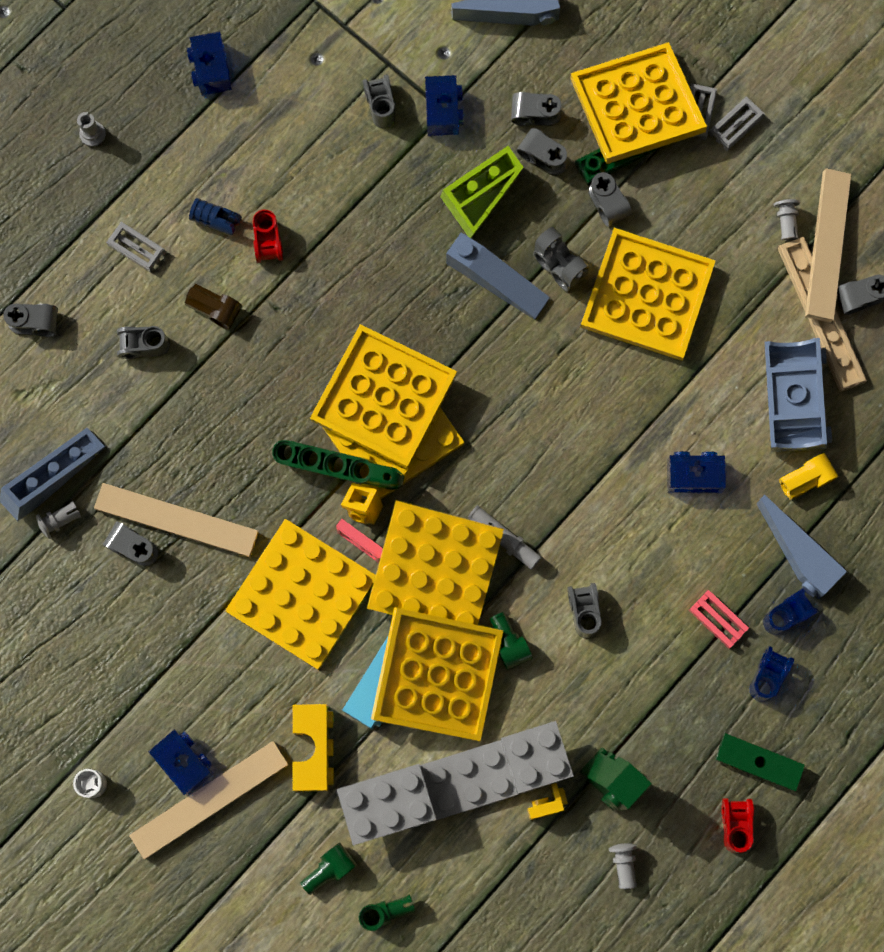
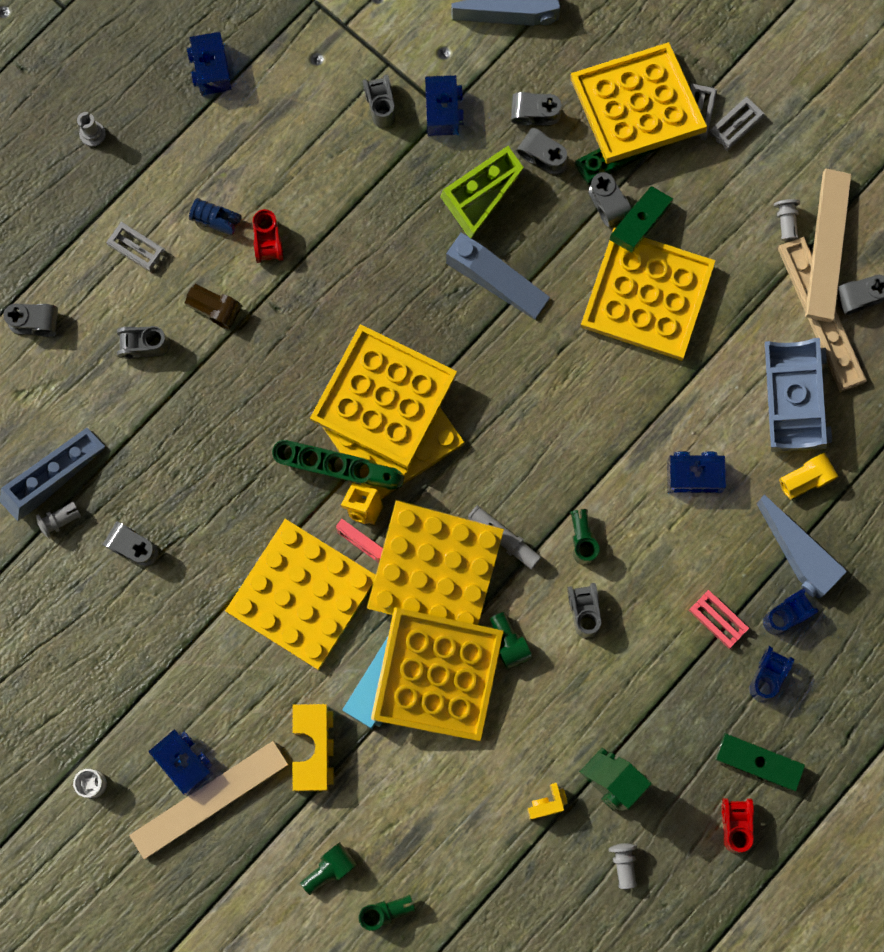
tan tile [94,483,259,558] -> none
light grey bracket [337,721,573,846] -> none
dark grey piece [533,227,589,292] -> none
none -> dark green pin [570,509,599,565]
none -> dark green tile [609,186,674,253]

